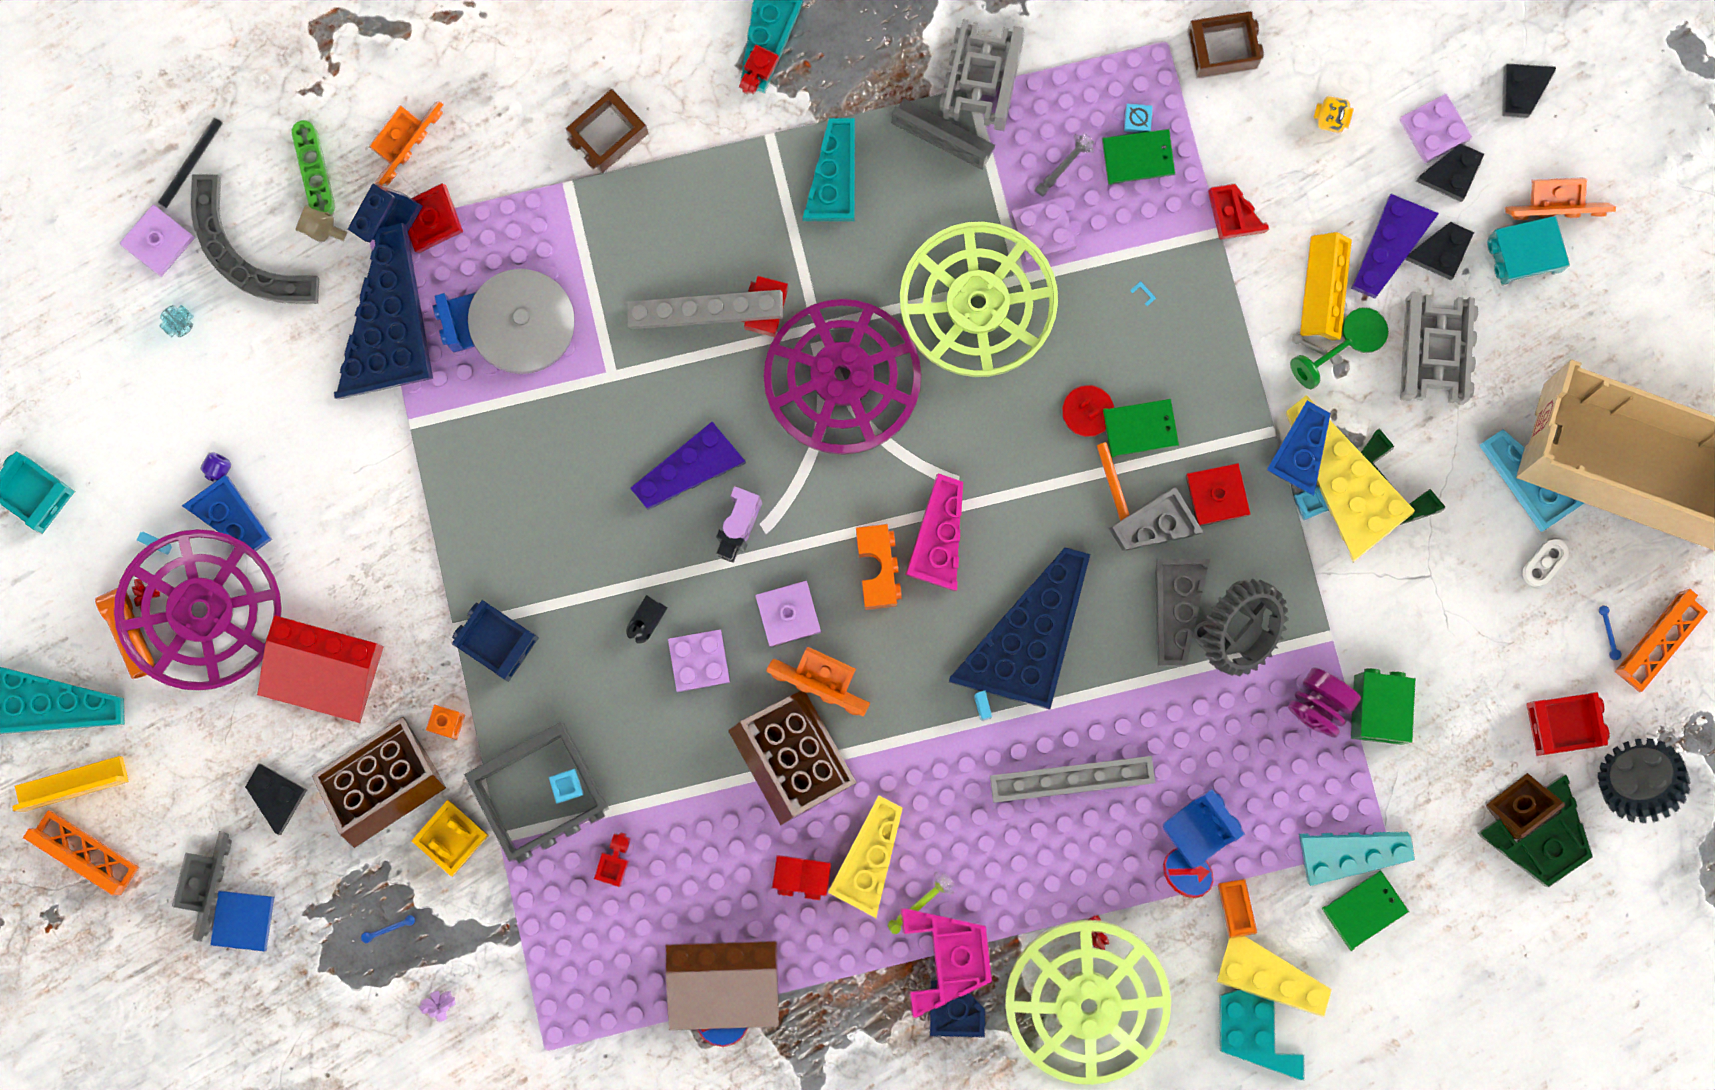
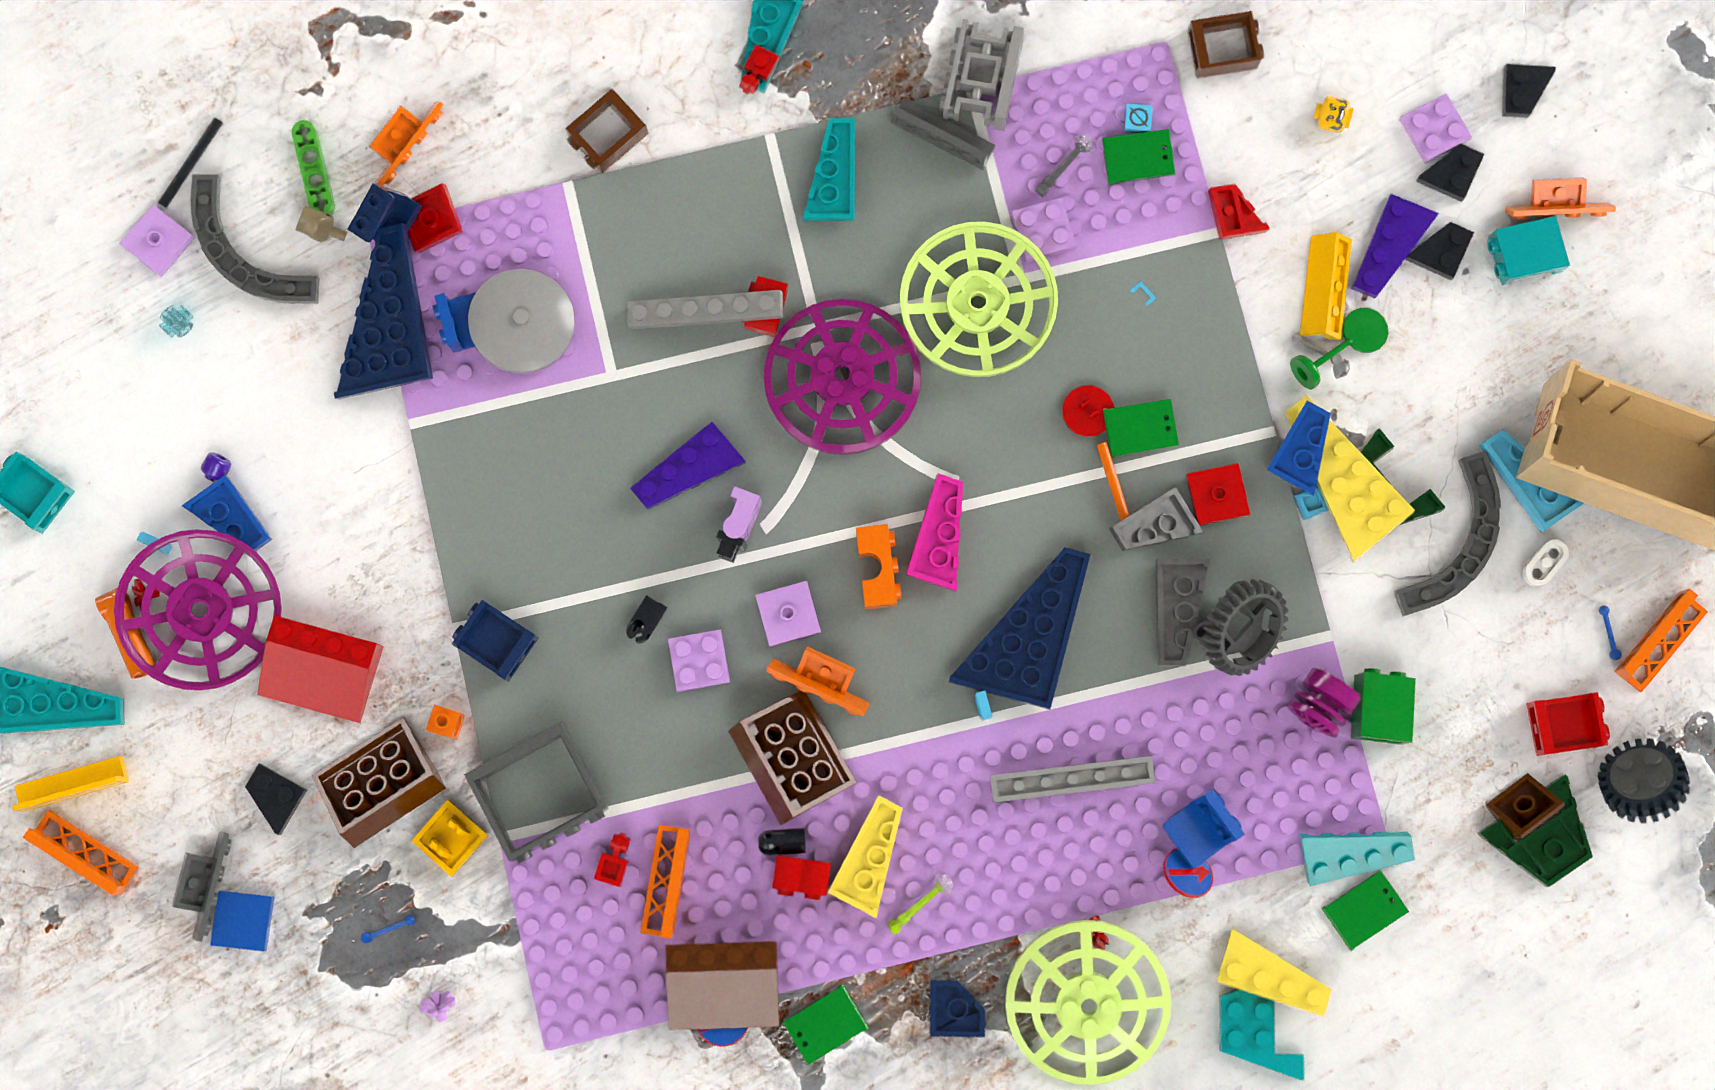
medium azure tile [549,769,584,804] -> none
dark pink wing [901,908,992,1018] -> none
orange tile [1218,879,1257,938] -> none
light grey fence [1400,292,1478,405] -> none
none -> orange fence [640,824,691,939]
none -> black piece [758,828,806,856]
none -> green container [783,984,869,1065]
none -> dark grey plate [1394,451,1501,616]

